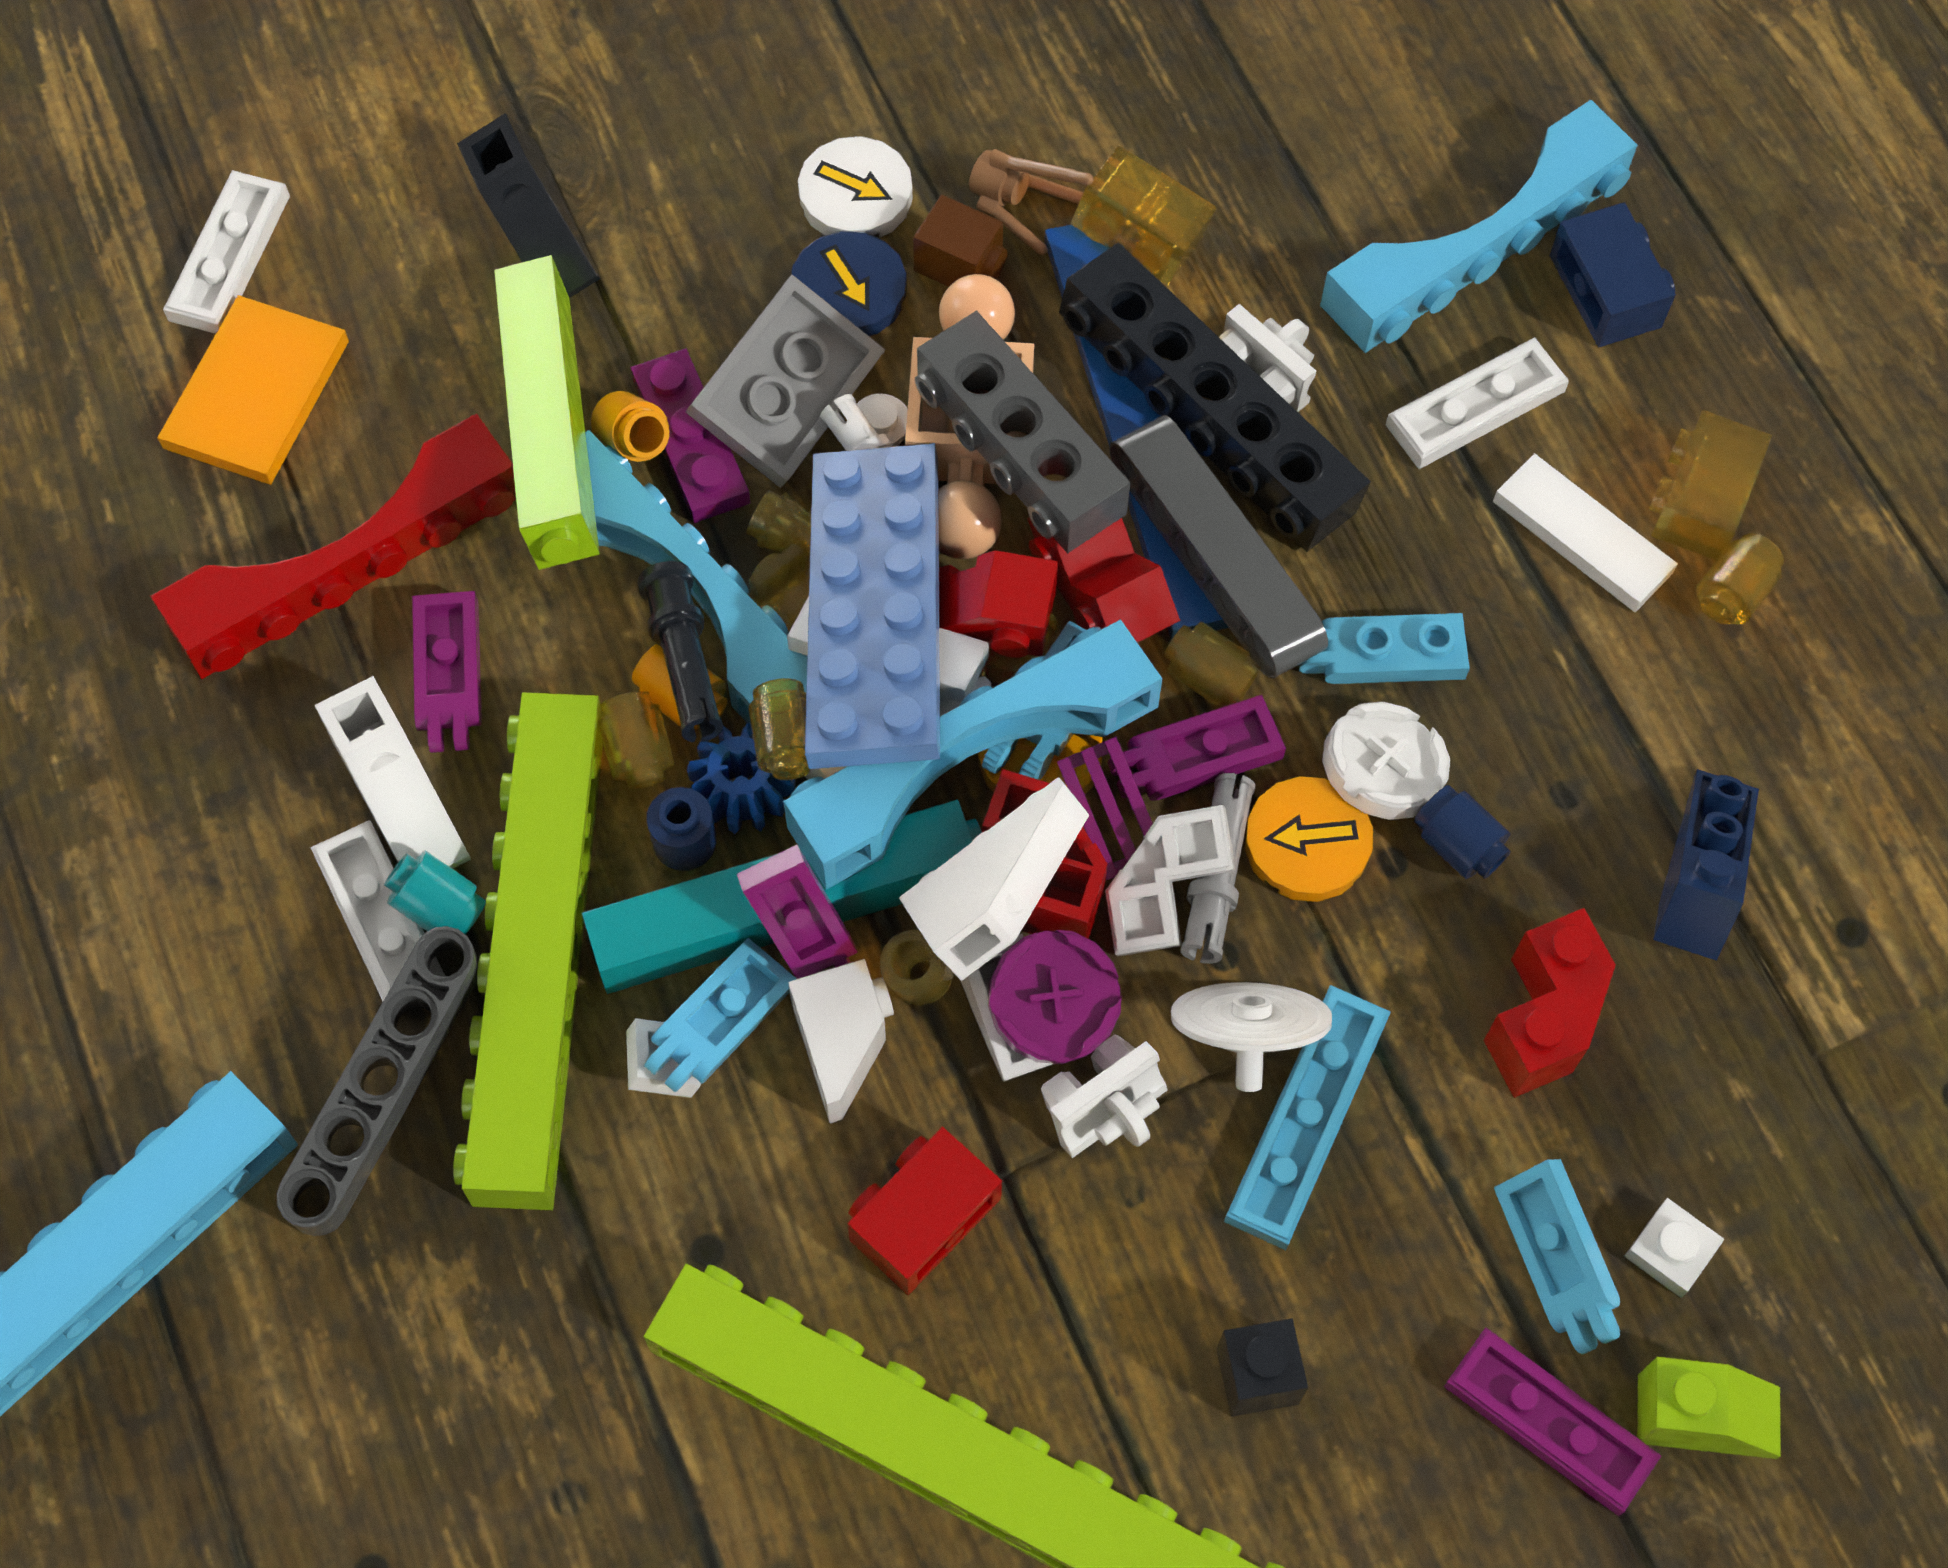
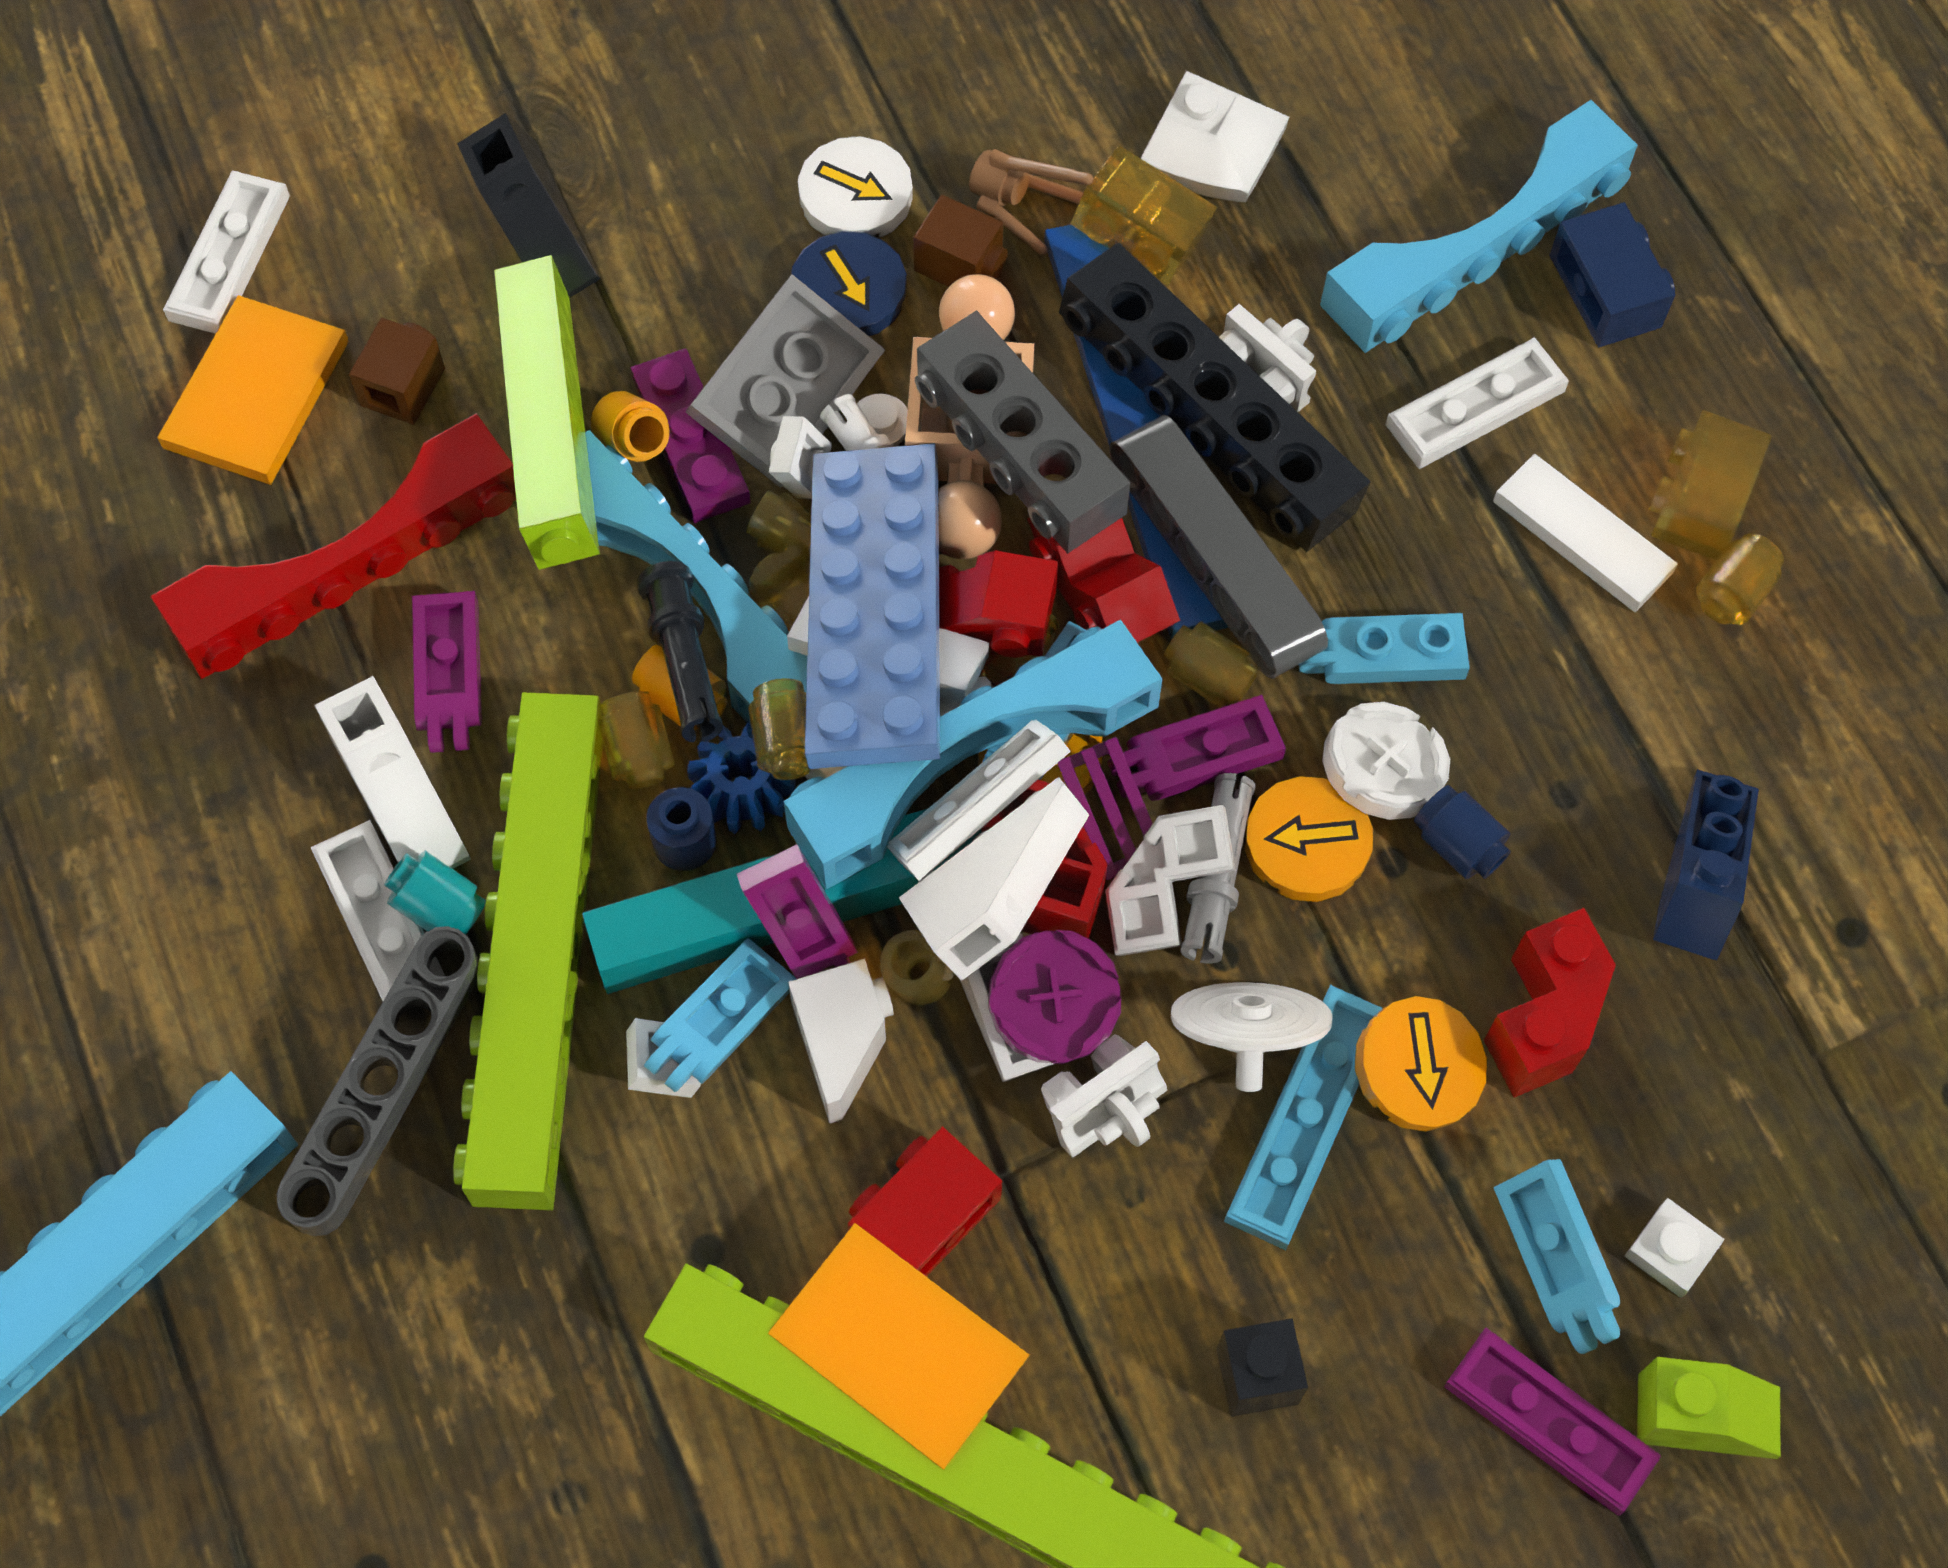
none -> reddish brown brick [349,317,445,425]
none -> light orange piece [768,1223,1030,1470]
none -> white plate [769,416,832,499]
none -> white tile [887,719,1071,881]
none -> white plate [1137,71,1289,202]
none -> light orange tile [1355,996,1487,1131]

